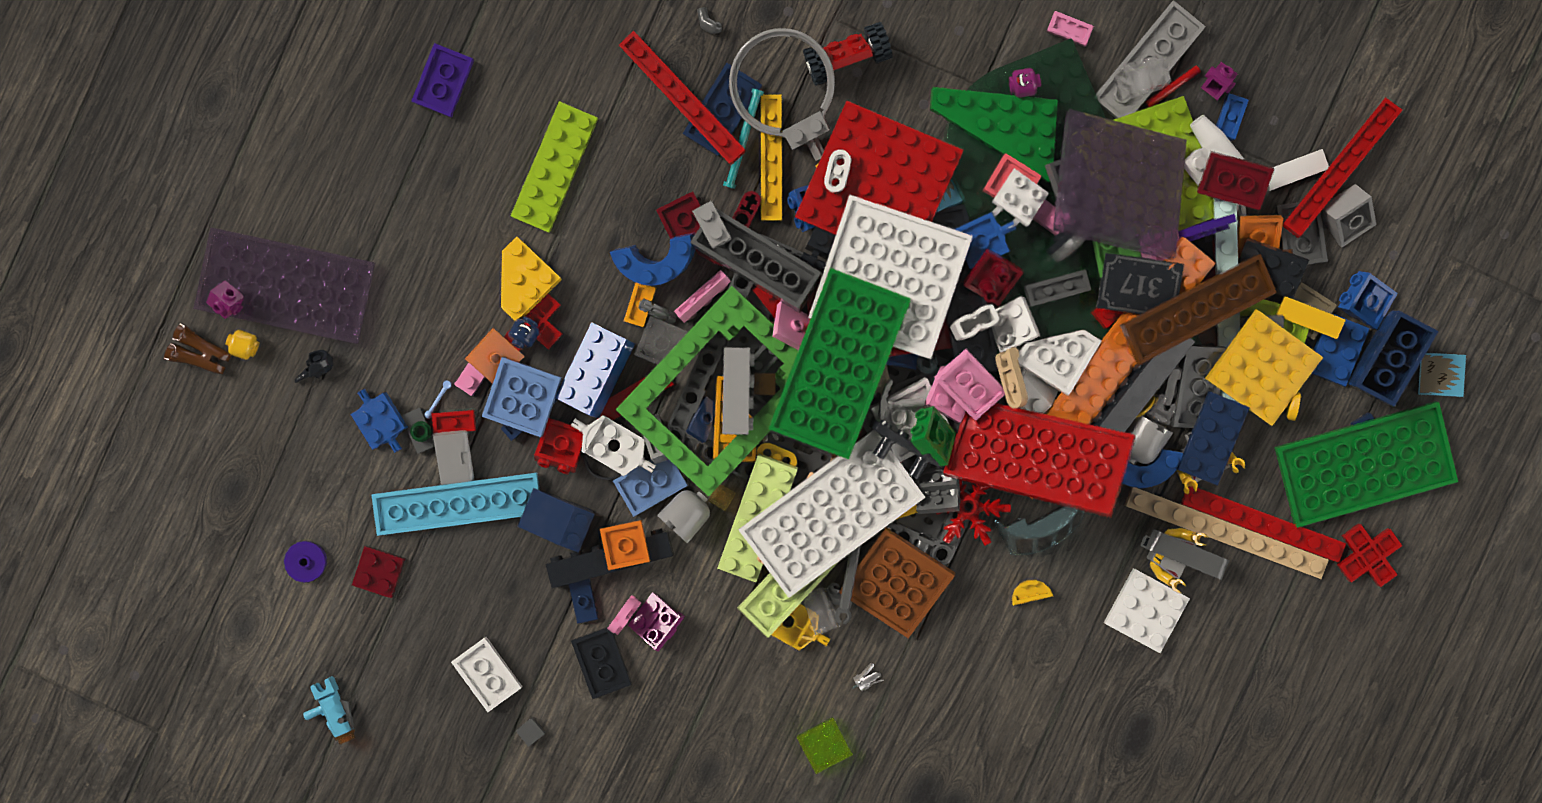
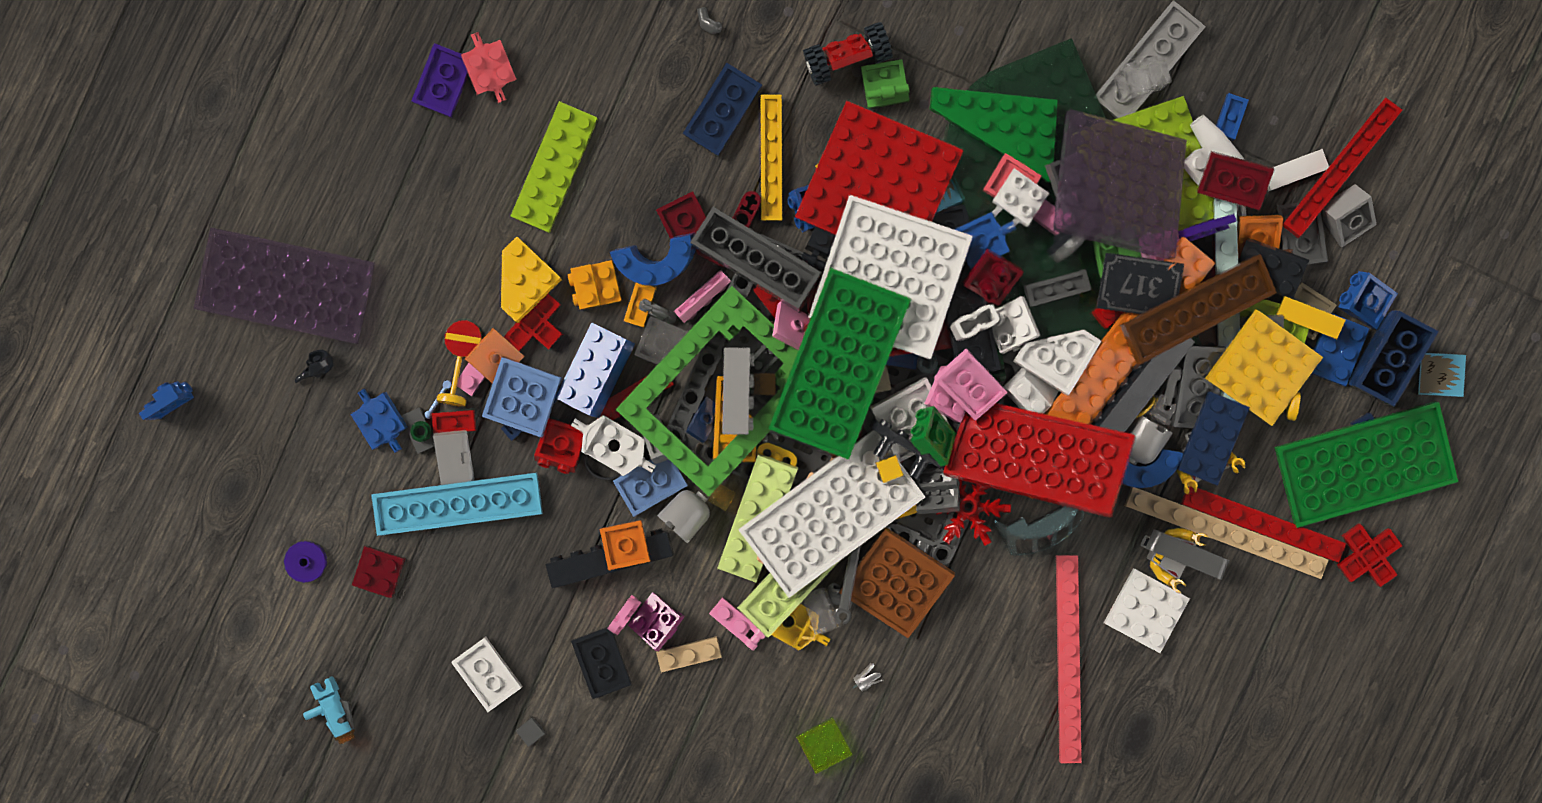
reddish brown piece [164,323,232,374] -> none
magenta brick [206,280,244,319] -> none
yellow head [225,330,259,360] -> none
dark blue head [508,317,540,349] -> none
dark blue slope [518,488,594,552] -> none
dark blue plate [569,579,598,624] -> none
red plate [619,31,746,165] -> none
light grey plate [693,201,732,249] -> none
teal bar [723,88,764,189] -> none
light grey brick [729,28,835,161] -> none
white plate [824,150,851,193] -> none
light grey piece [878,379,925,419] -> none
tan plate [995,347,1028,408] -> none
magenta head [1009,68,1041,98] -> none
yellow plate [1012,580,1053,606] -> none
bright pink plate [1046,11,1094,47] -> none
red bar [1144,65,1201,108] -> none
magenta brick [1201,62,1238,100] -> none
none -> blue plate [139,381,194,420]
none -> piece [436,320,482,407]
none -> coral plate [461,32,517,103]
none -> light orange plate [568,260,622,310]
none -> tan plate [656,636,722,672]
none -> bright pink plate [709,597,766,651]
none -> bright green plate [861,59,909,109]
none -> yellow tile [876,455,903,483]
none -> coral plate [1056,555,1082,763]

